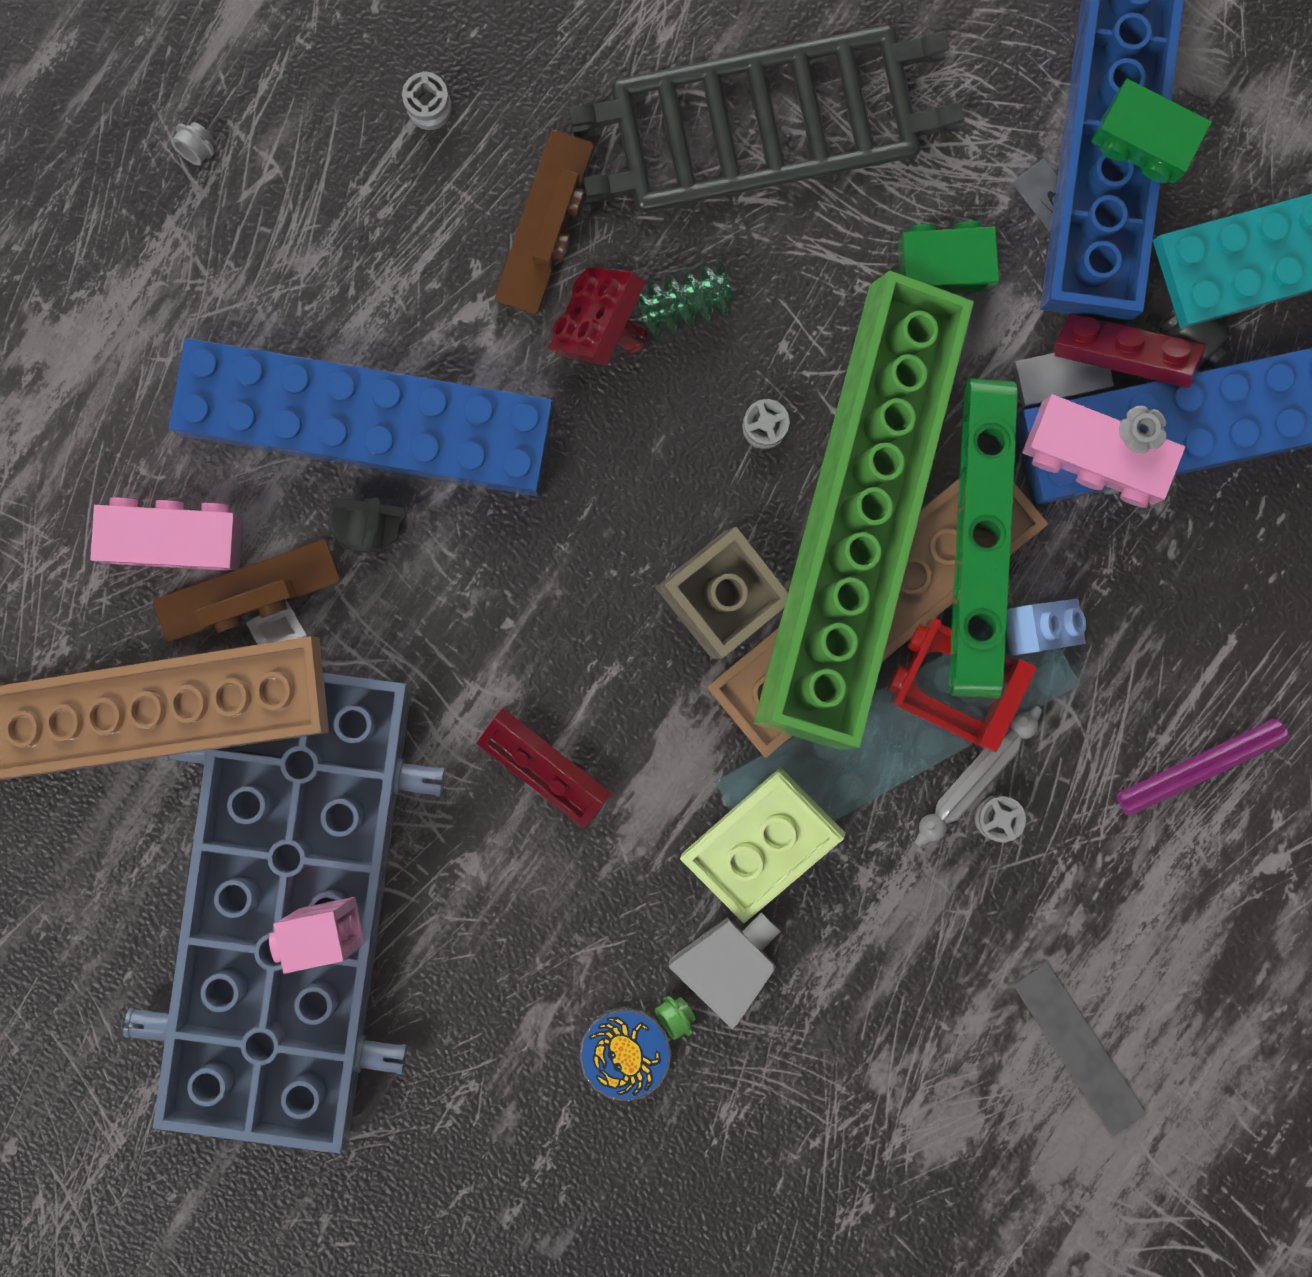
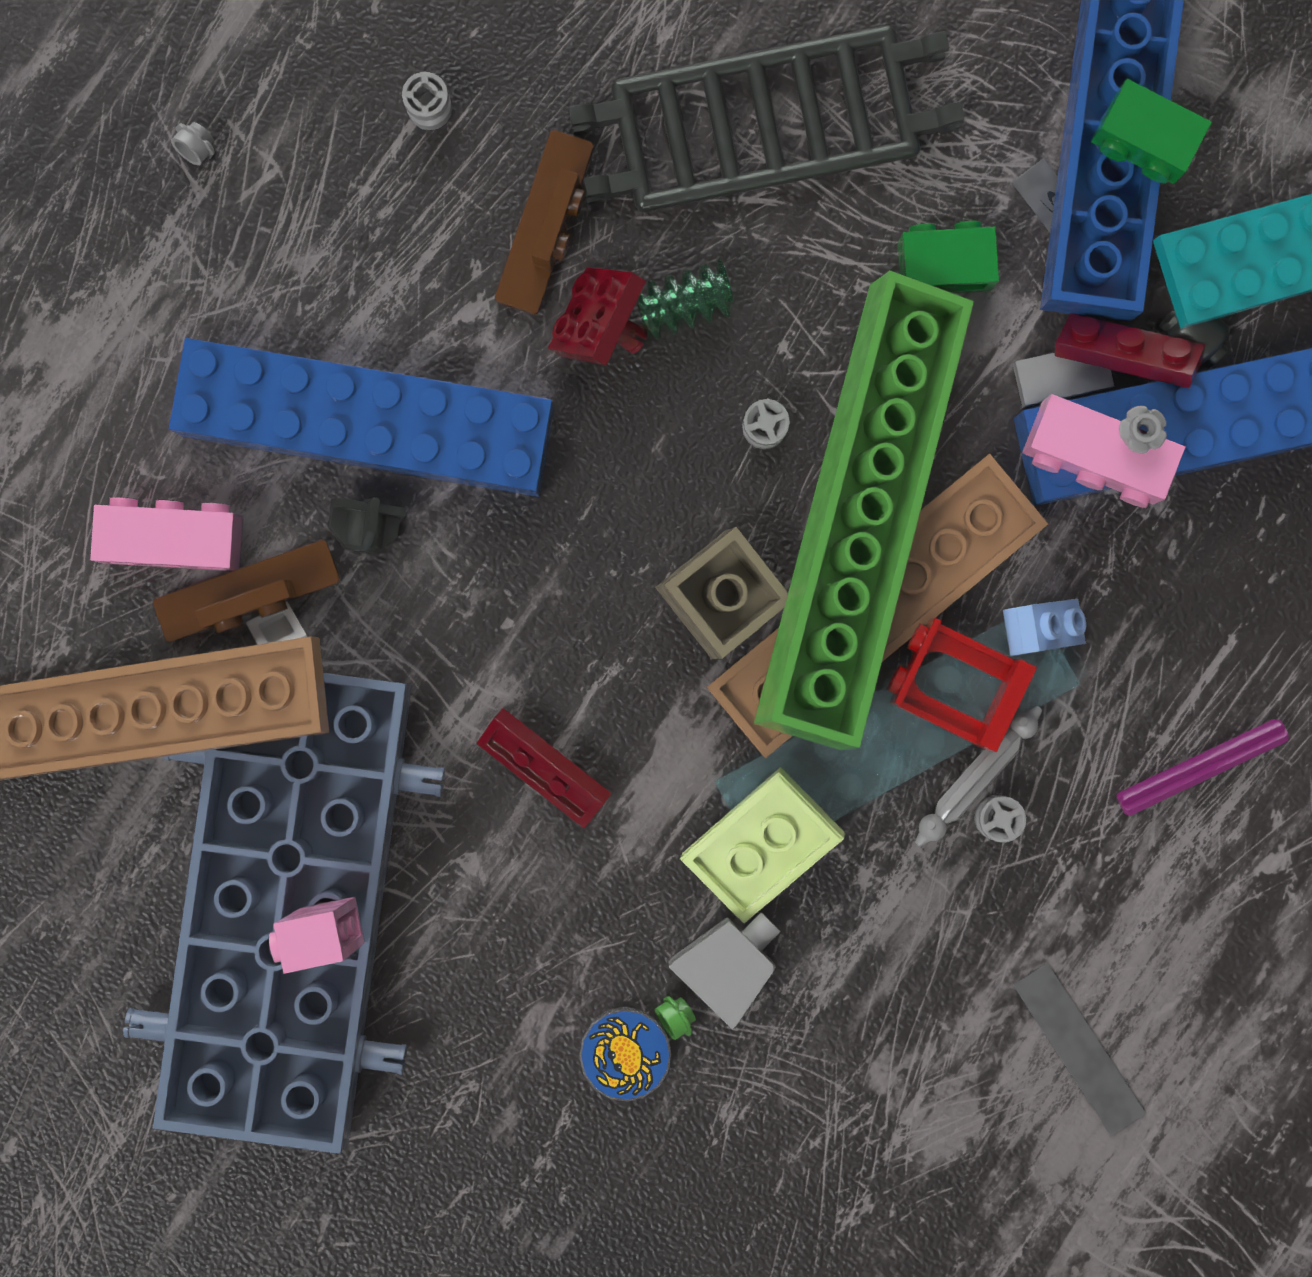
green beam [949,378,1017,699] -> none

